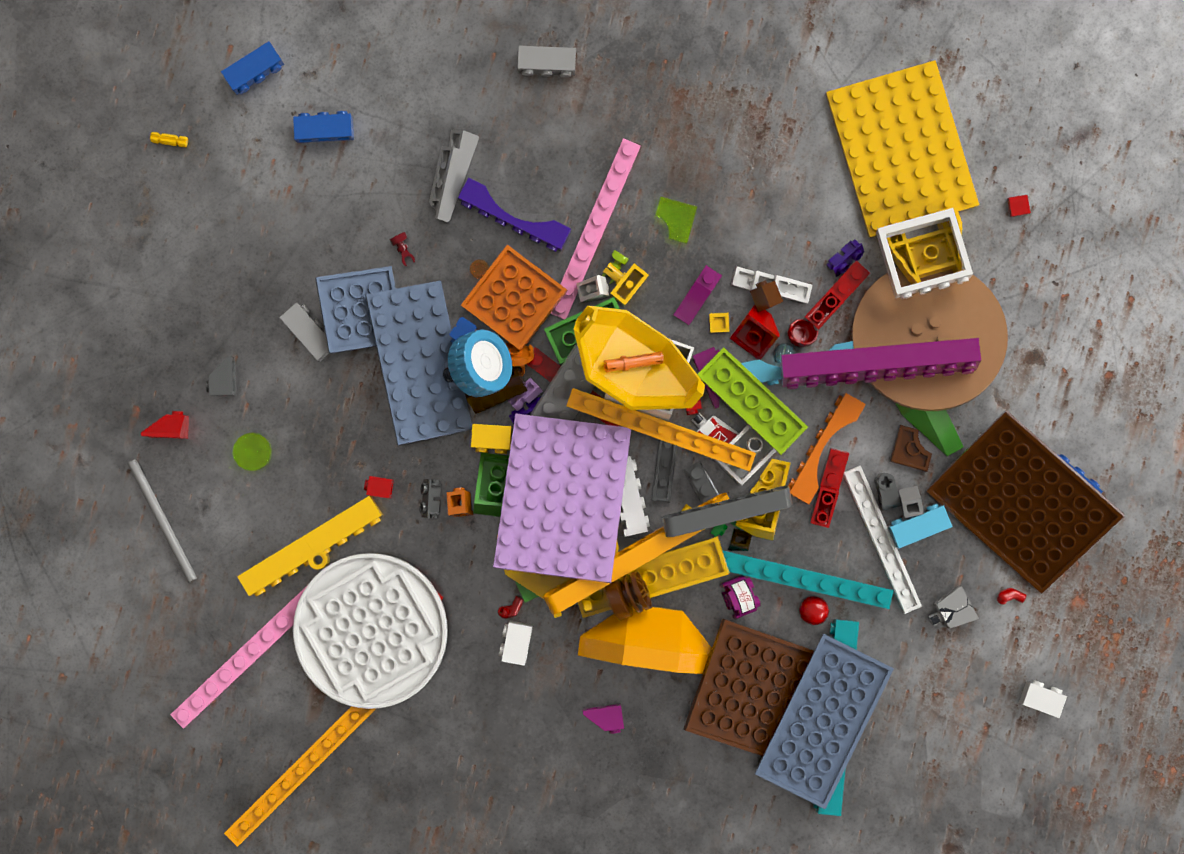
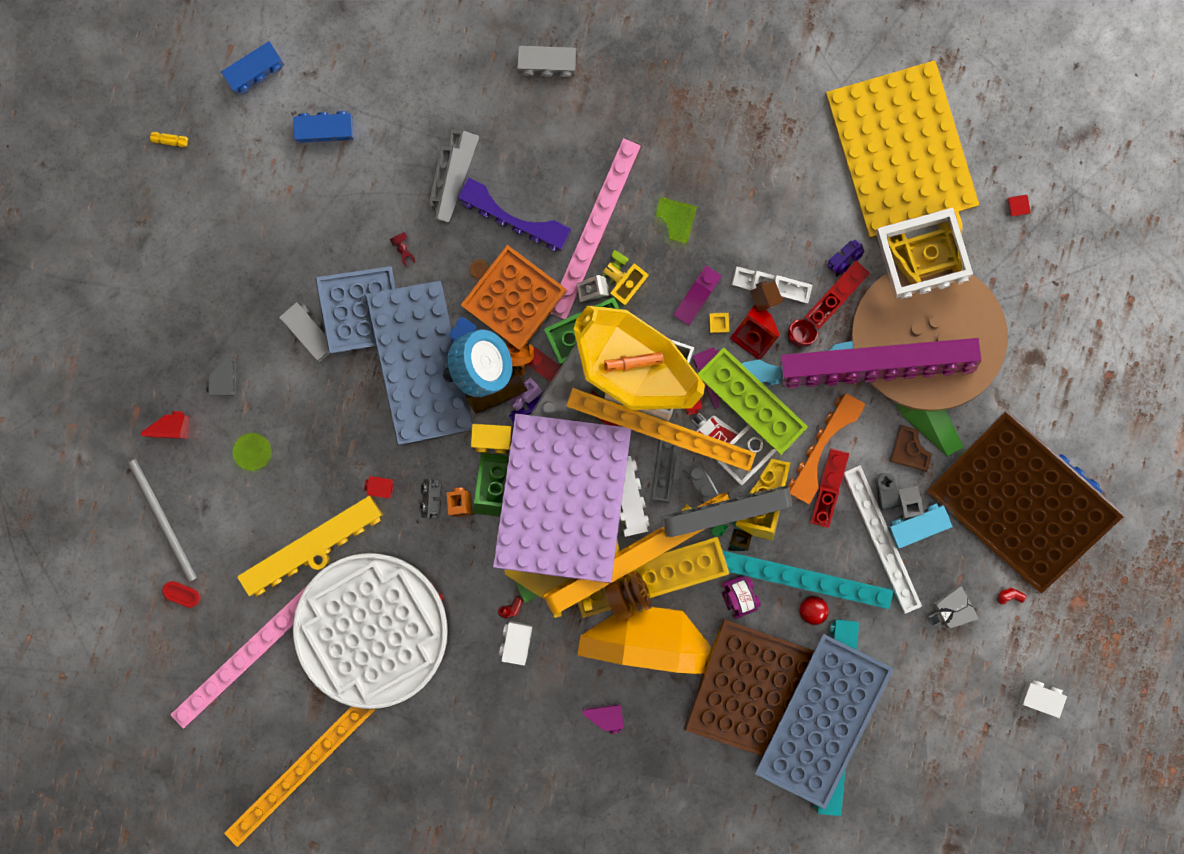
clear light blue piece [773,343,797,363] -> none
none -> red tile [162,581,200,608]

